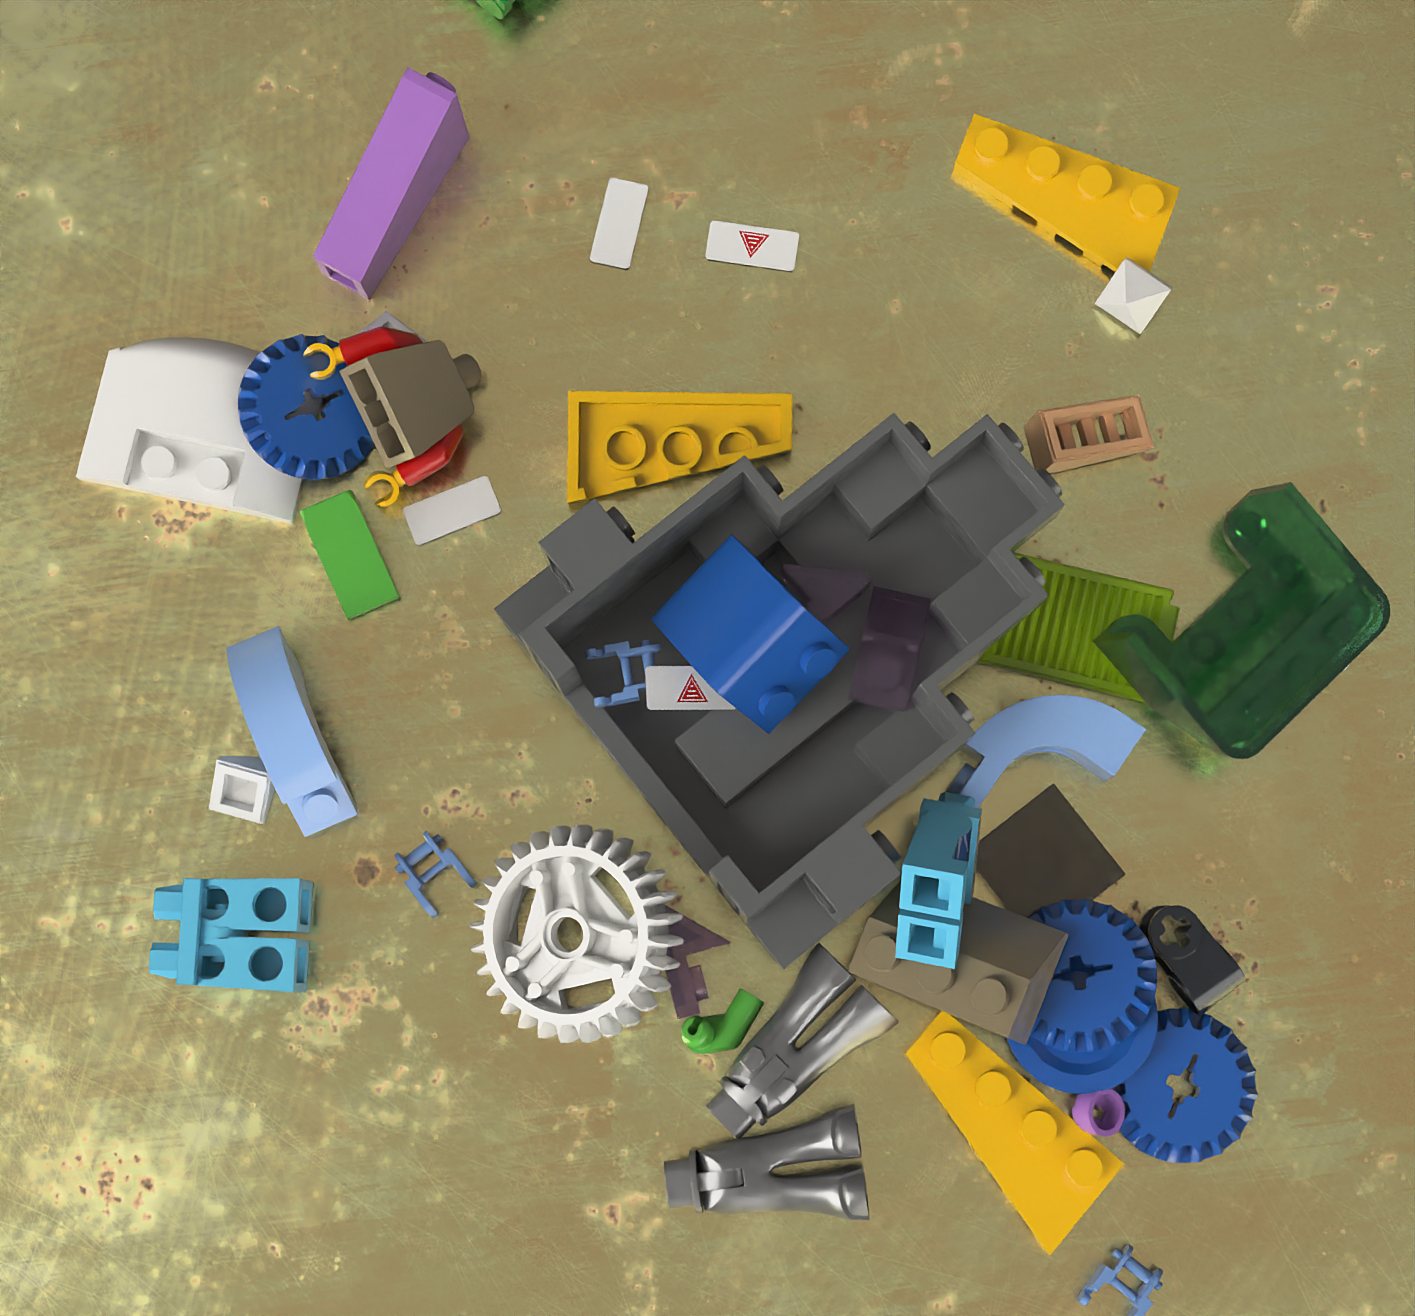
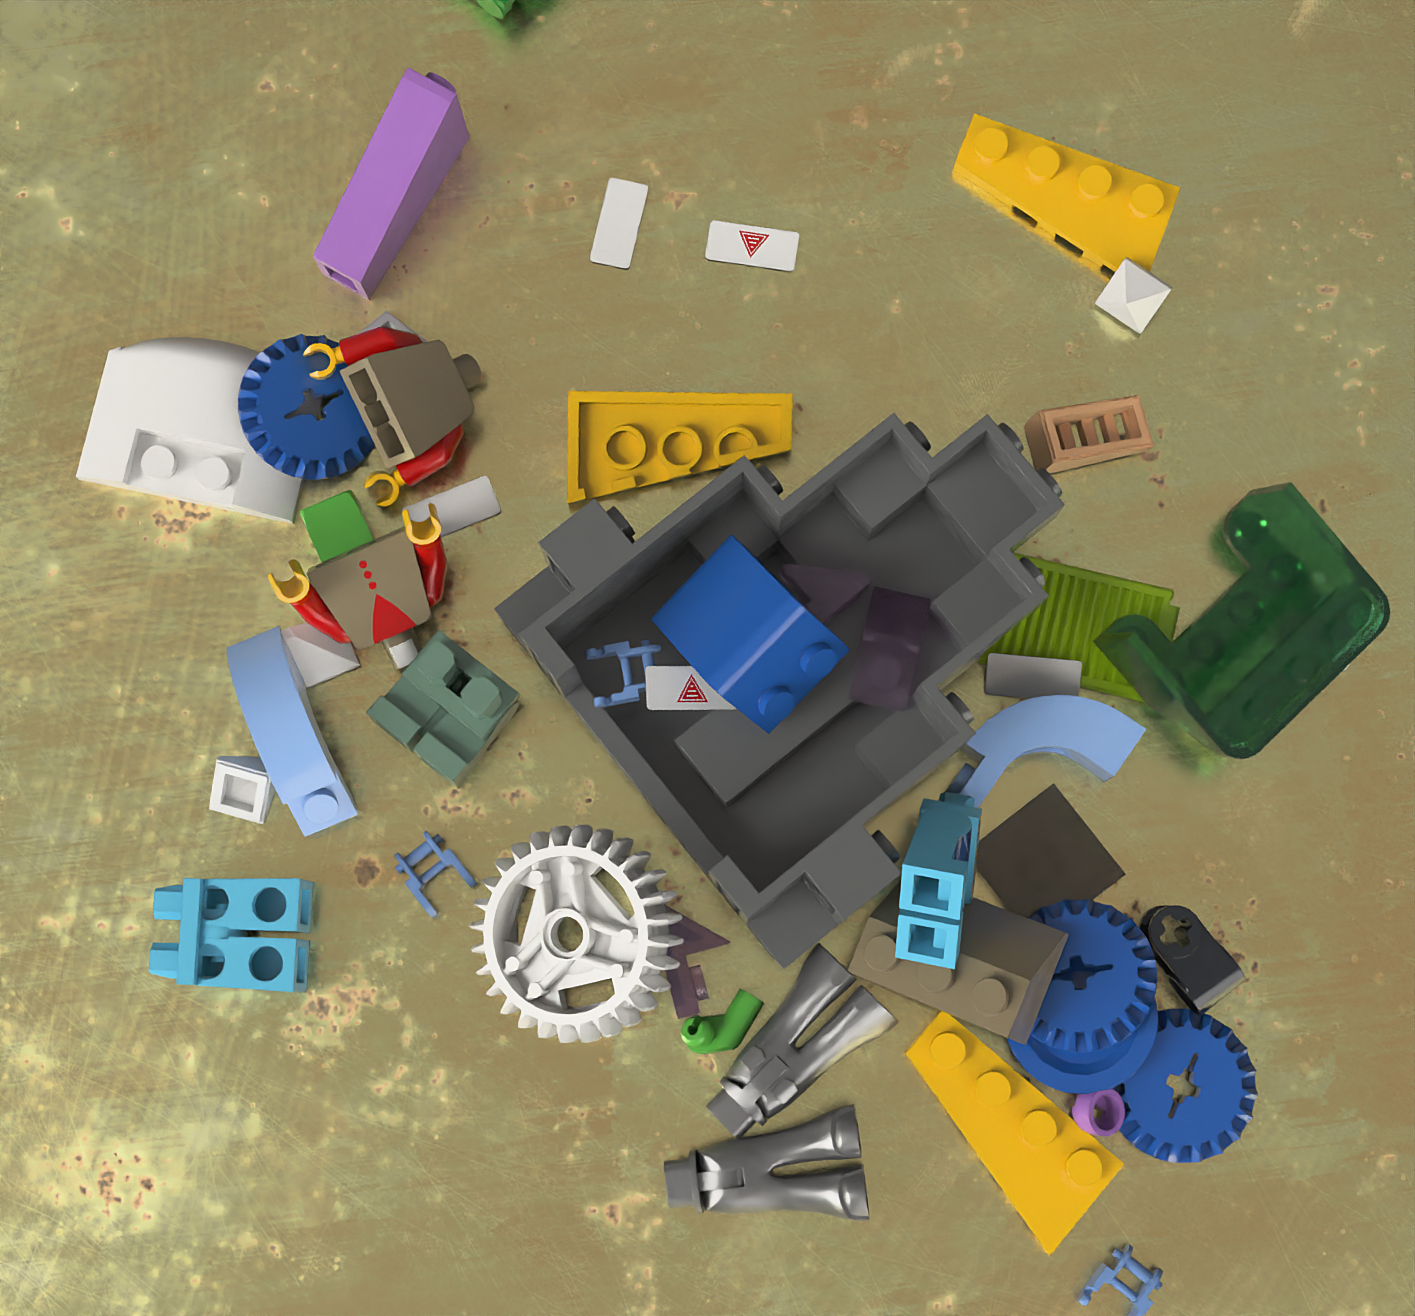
none -> torso [268,503,448,669]
none -> white slope [281,623,361,688]
none -> sand green hips [366,630,520,789]
none -> white sticker [985,653,1082,698]

